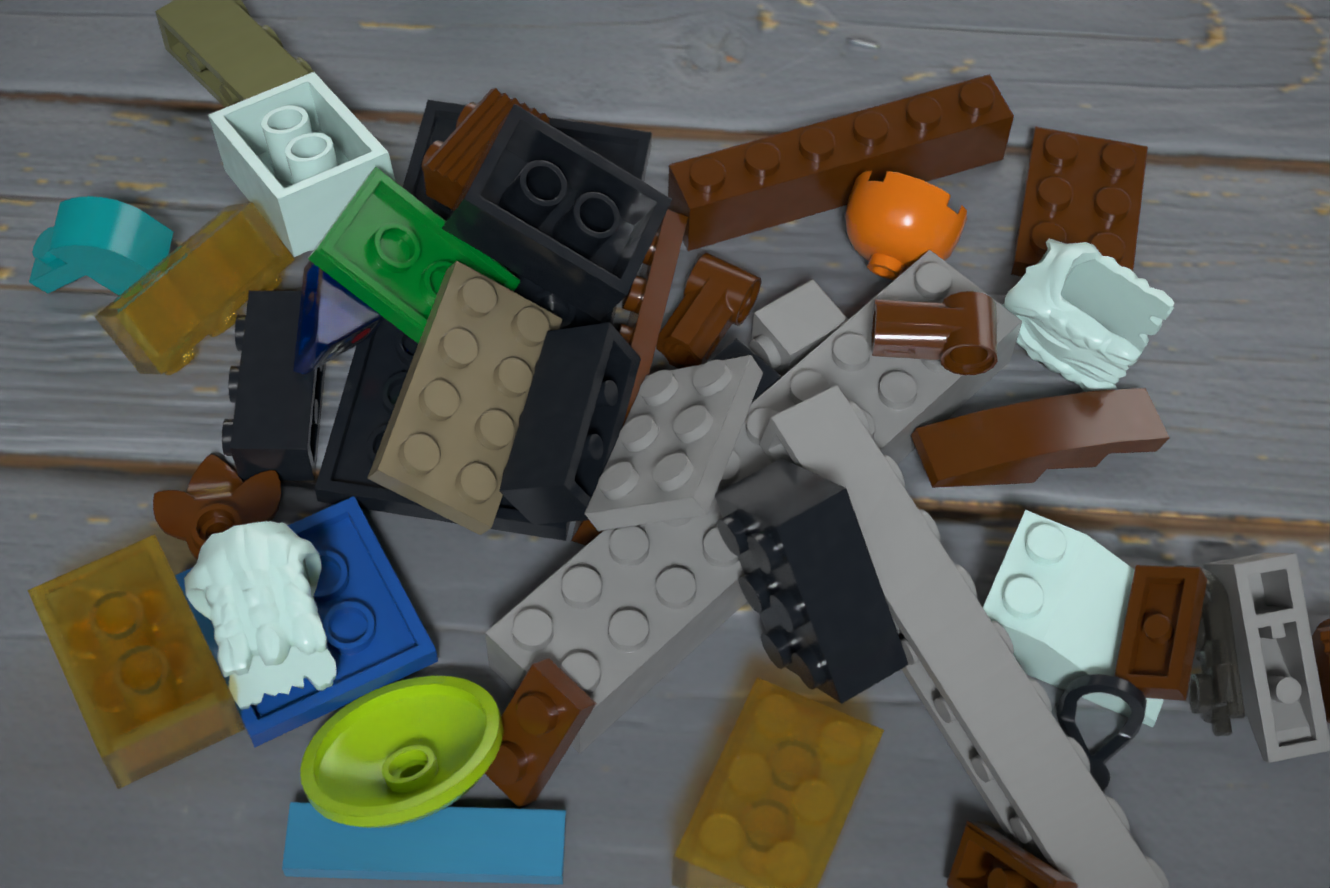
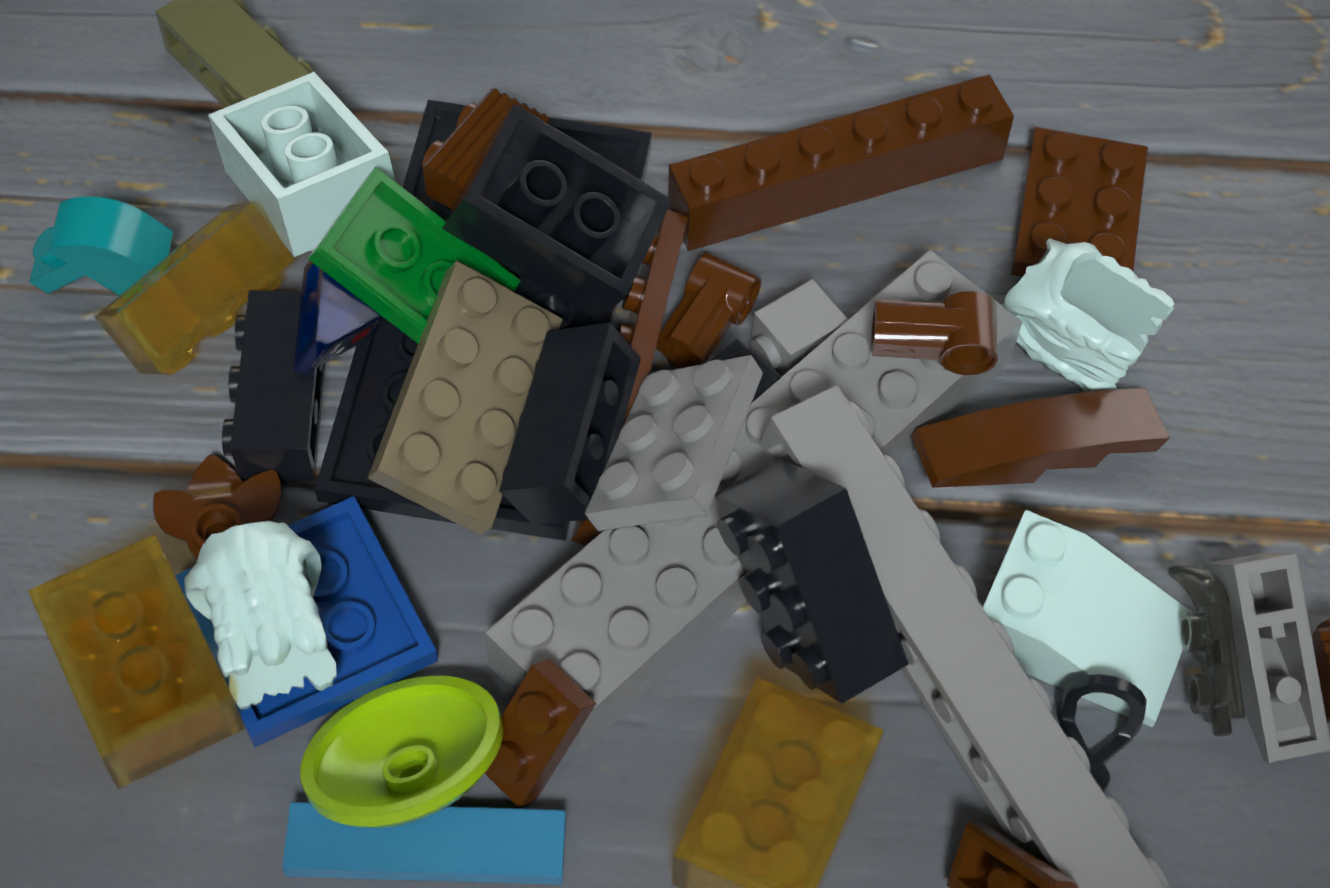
orange cylinder [845,171,967,280] -> none
reddish brown plate [1115,565,1207,701] -> none

